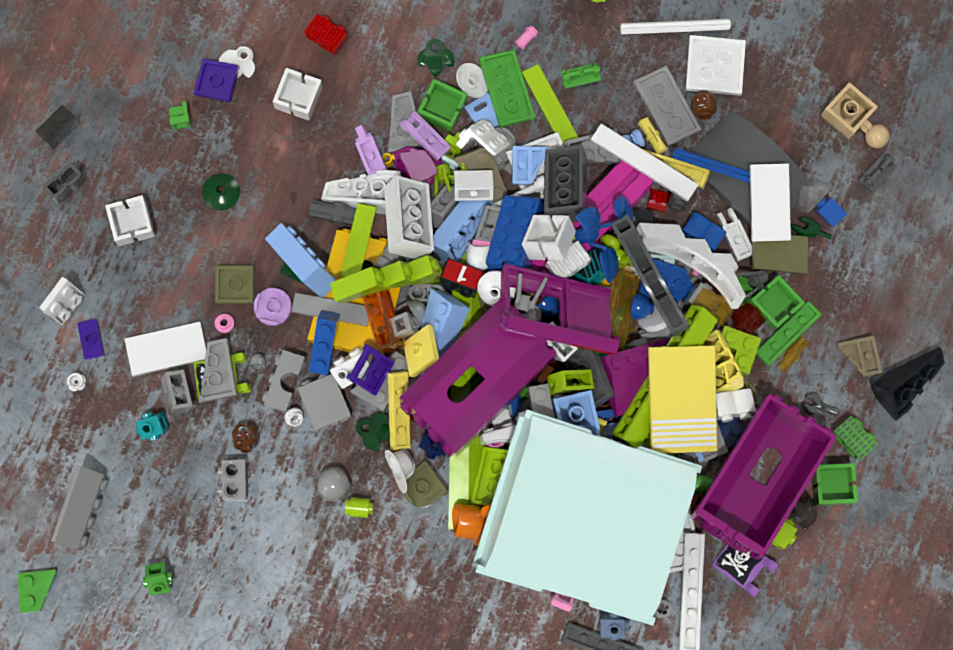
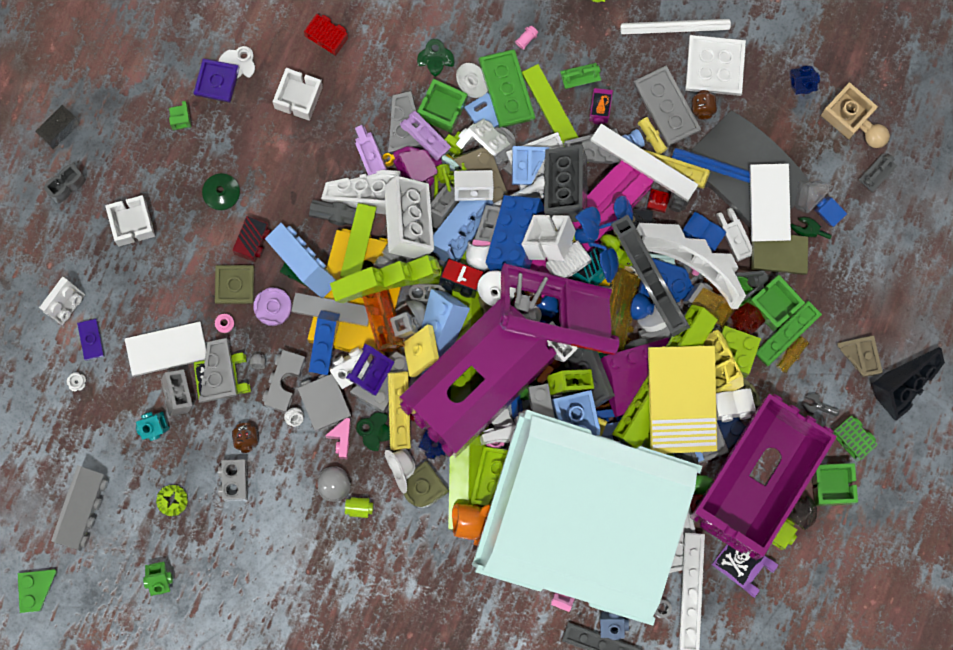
none -> lime gear [156,485,188,516]
none -> brick [232,216,271,262]
none -> bright pink slope [325,418,351,459]
none -> slope [589,88,613,125]
none -> clear blue brick [790,66,820,94]

